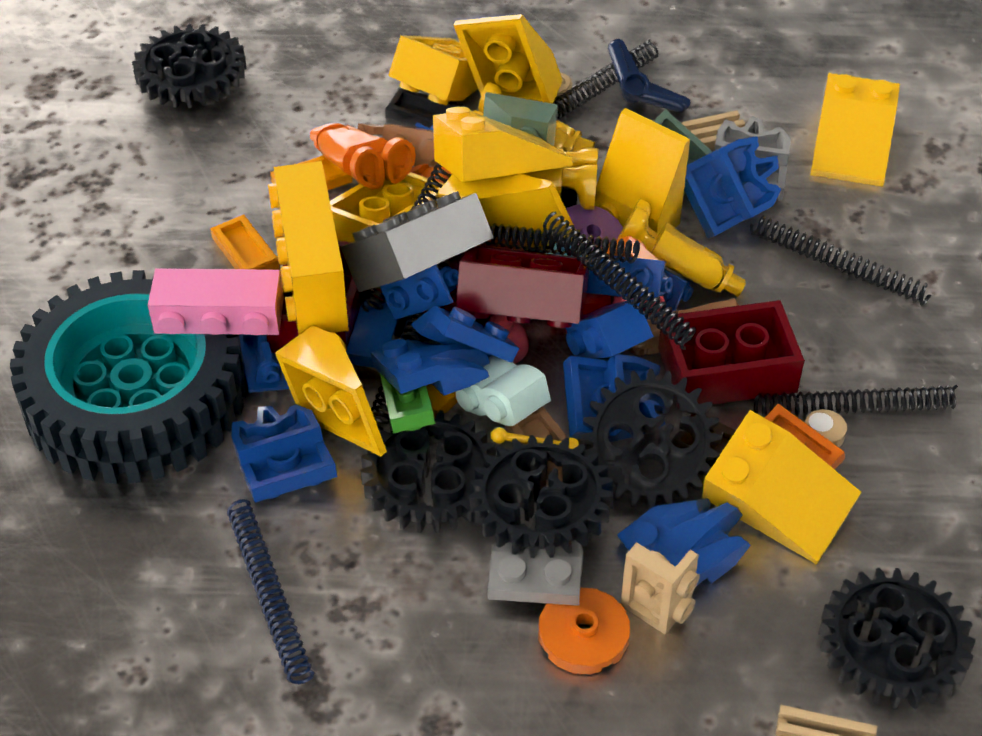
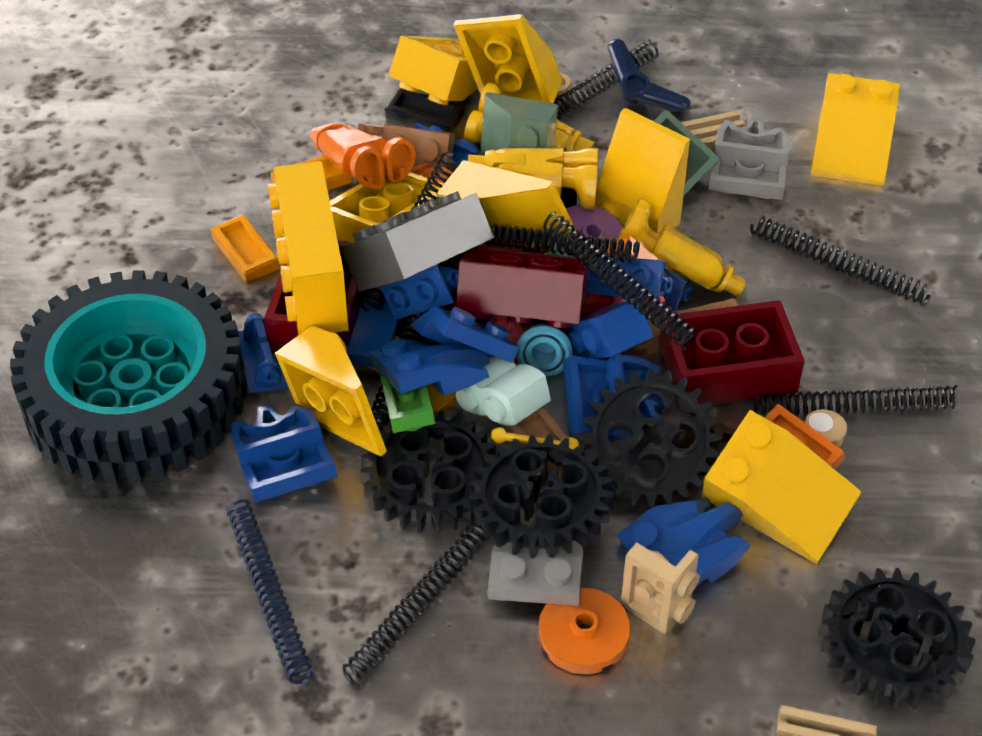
black gear [132,24,247,108] -> none
bright pink brick [148,268,284,335] -> none
yellow slope [433,107,573,182] -> none
blue plate [684,136,781,238] -> none
none -> black piece [342,520,489,687]
none -> medium azure brick [516,323,573,378]

